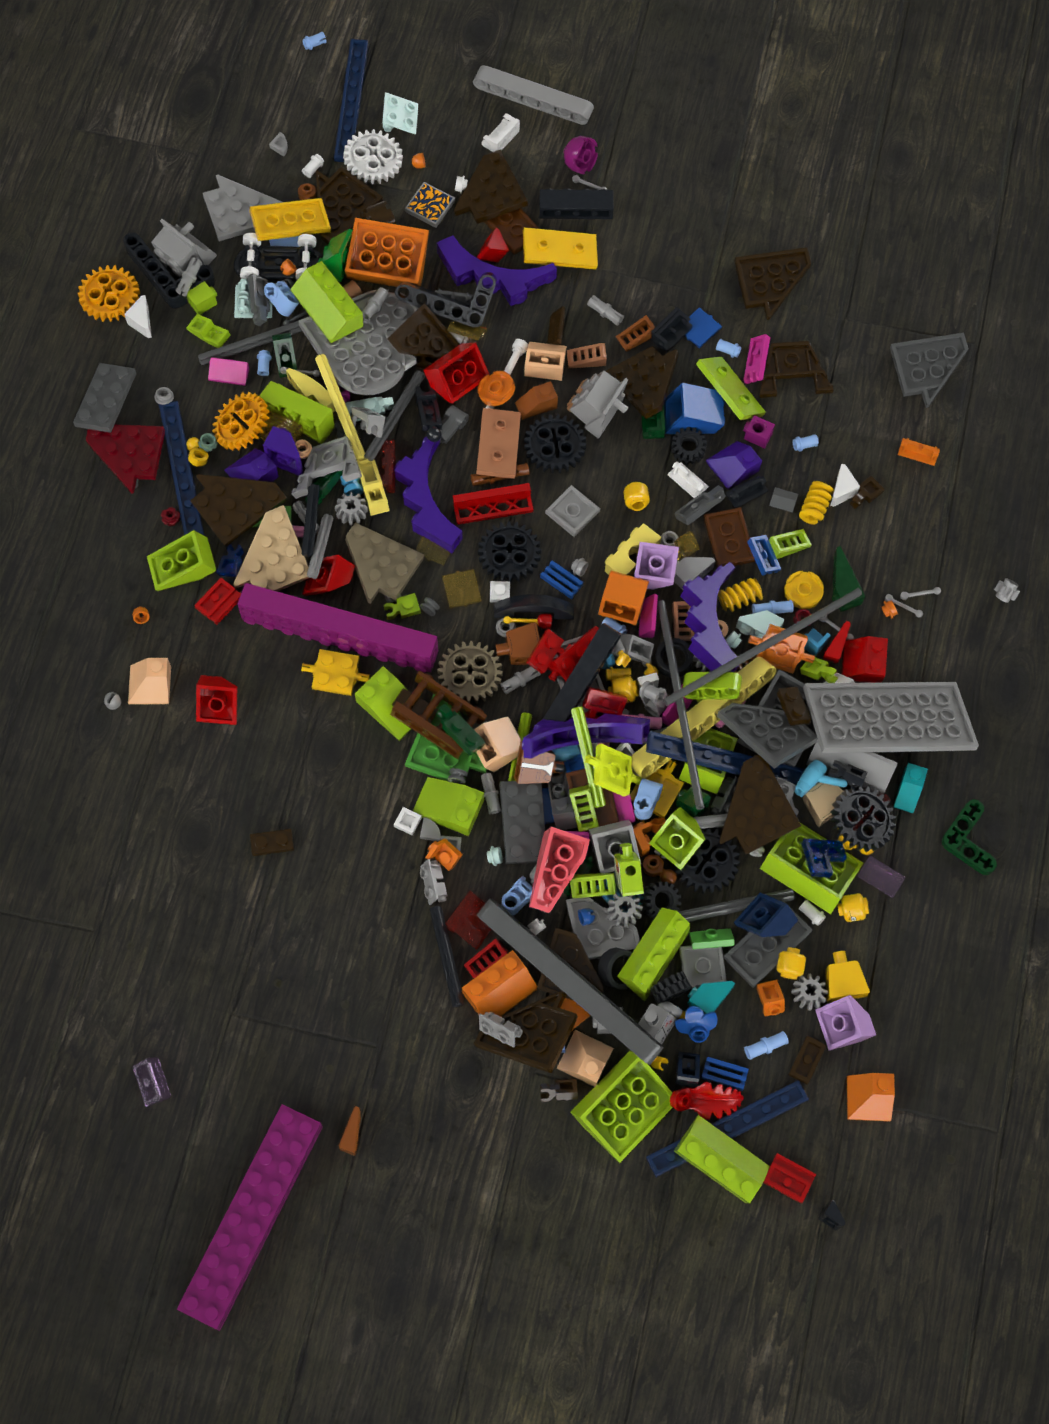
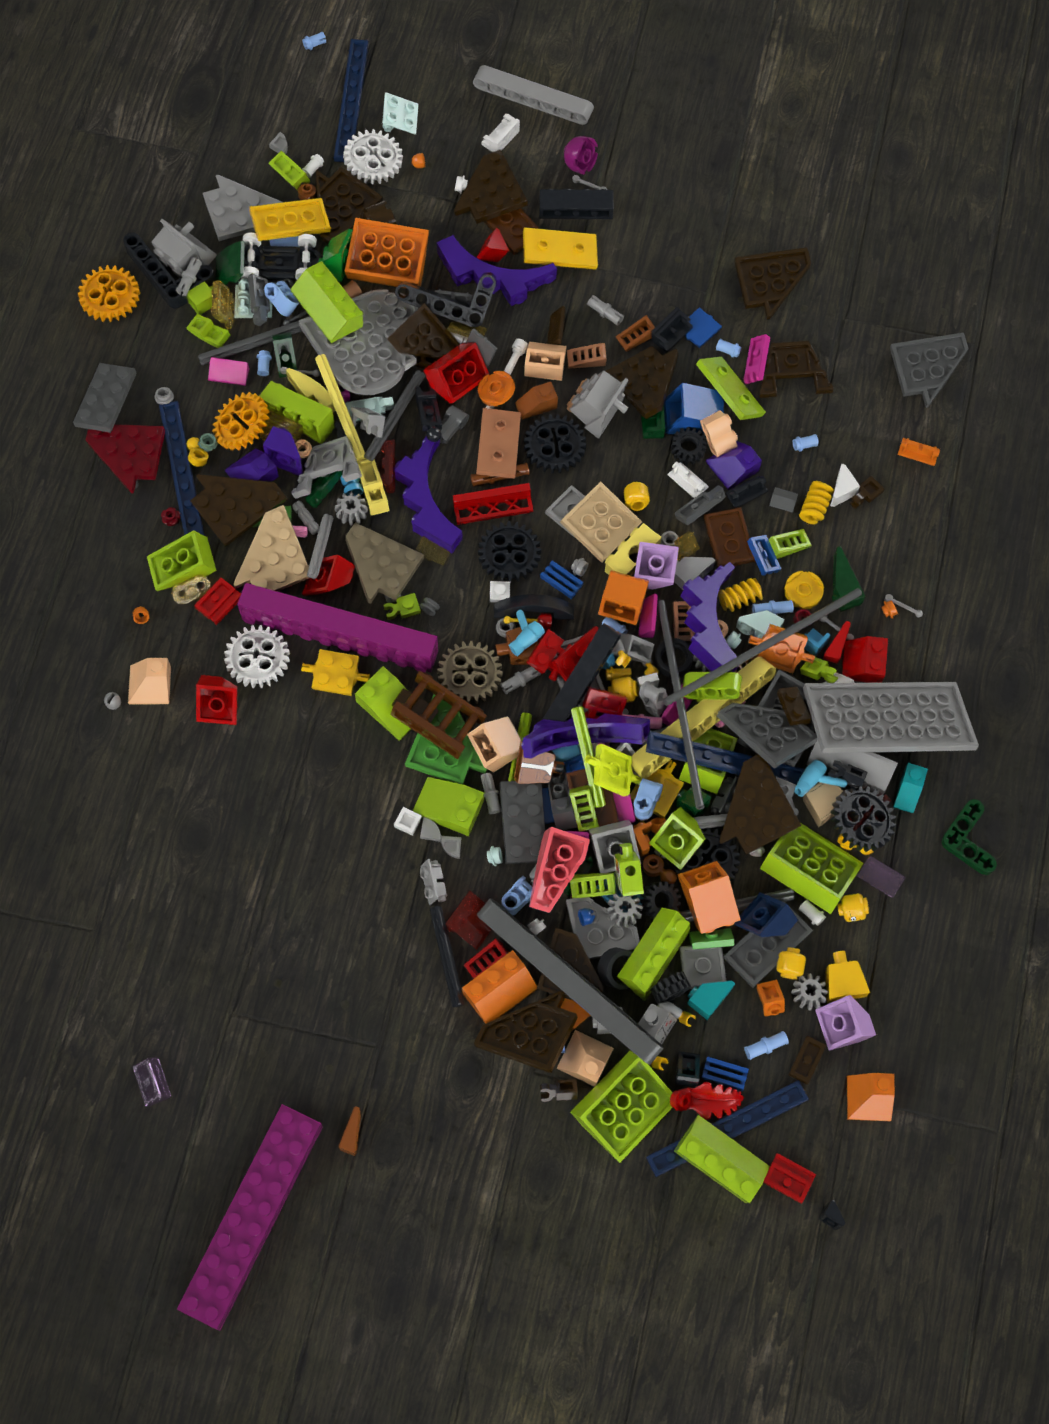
white slope [124,295,152,338] -> none
clear blue plate [216,545,244,577] -> none
dark brown plate [250,829,294,856] -> none
orange hinge [280,259,297,276] -> none
black axle [301,484,320,558] -> none
light grey pin [362,287,389,321] -> none
tile [405,182,455,228] -> none
orange bracket [425,838,463,871] -> none
dark green hinge [436,704,486,756] -> none
clear yellow piece [442,569,481,608] -> none
dark grey bush [448,768,468,785] -> none
light grey hinge [479,1012,523,1047] -> none
blue plate [675,1006,717,1043] -> none
magenta brick [743,415,775,449] -> none
clear blue plate [801,838,847,878] -> none
light grey hinge [900,587,941,600] -> none
light grey gear [994,578,1020,603] -> none
none -> clear yellow plate [172,575,211,604]
none -> clear yellow plate [211,280,235,329]
none -> dark green slope [215,241,245,290]
none -> white gear [224,625,290,688]
none -> lime hinge [269,150,310,191]
none -> dark grey piece [466,329,497,369]
none -> medium azure piece [508,610,545,657]
none -> tan plate [560,482,642,563]
none -> orange slope [678,861,741,934]
none -> light nougat brick [700,410,738,457]

